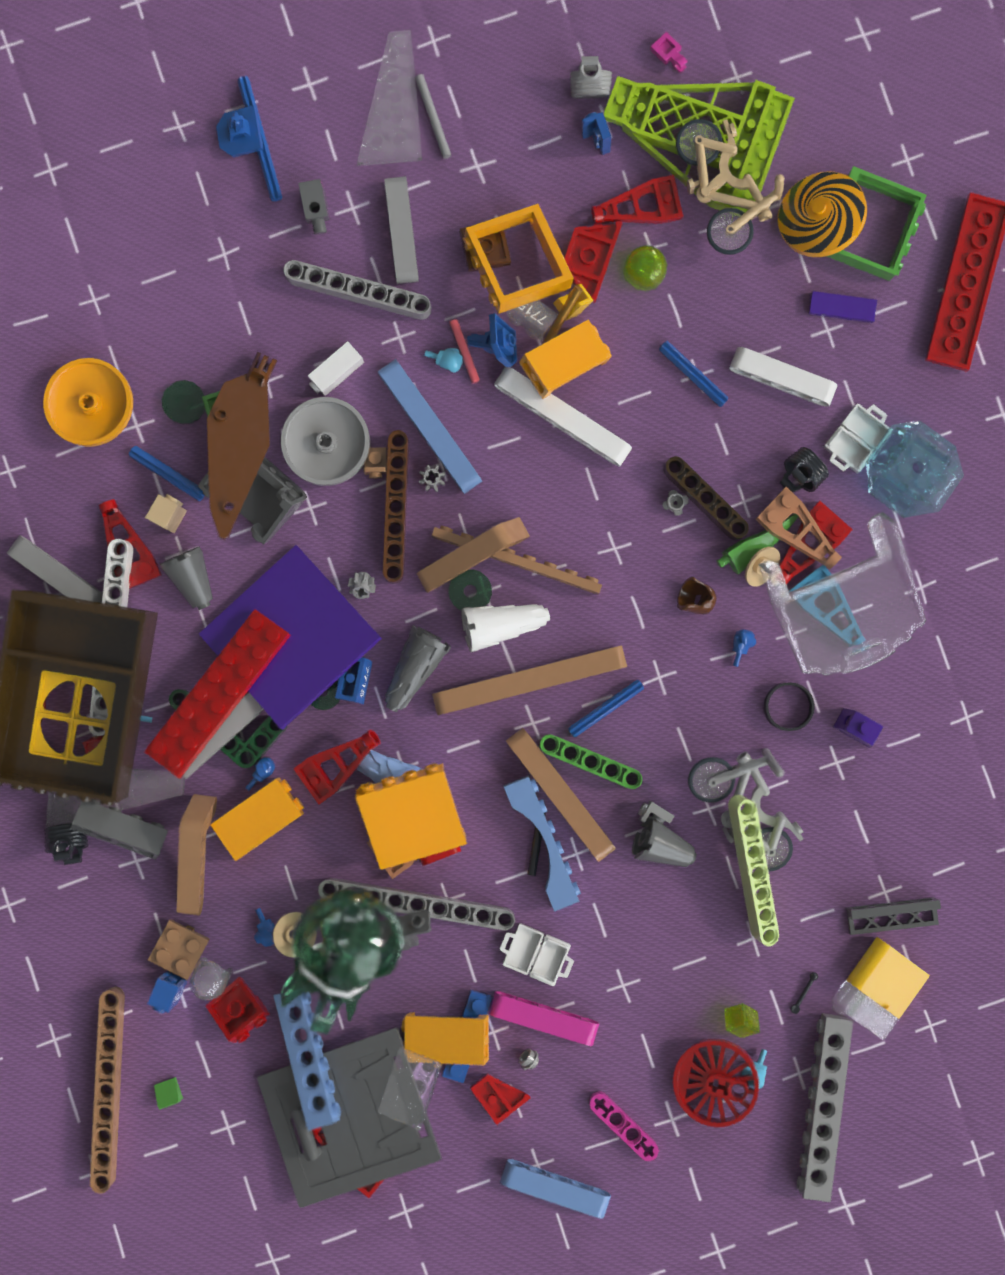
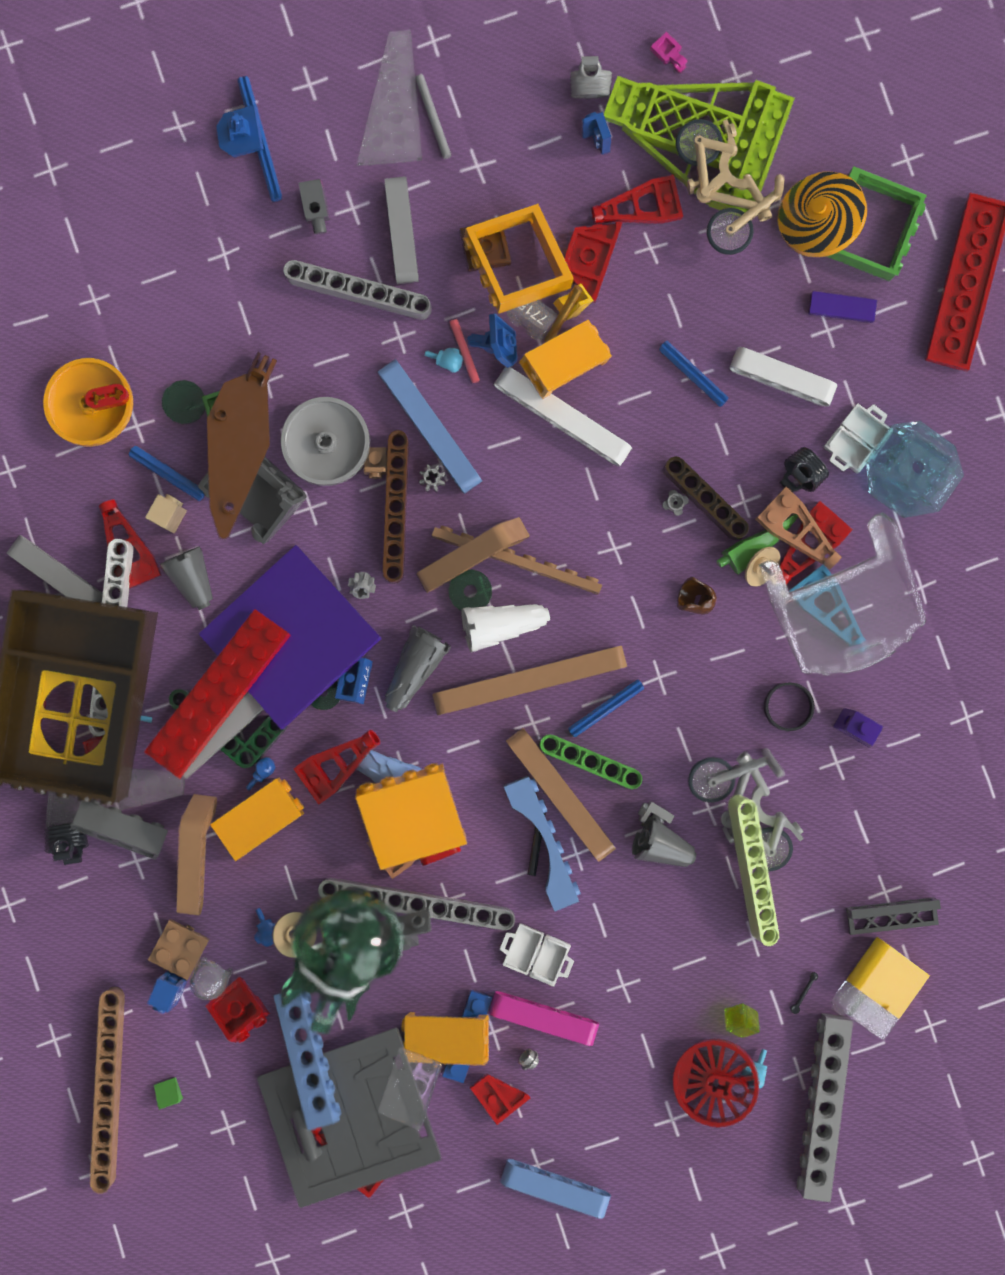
white brick [308,341,364,396] -> none
dark pink beam [589,1091,659,1161] -> none
clear neon green cylinder [623,245,667,291] -> none
blue piece [732,629,756,667] -> none
none -> red beam [85,384,129,411]

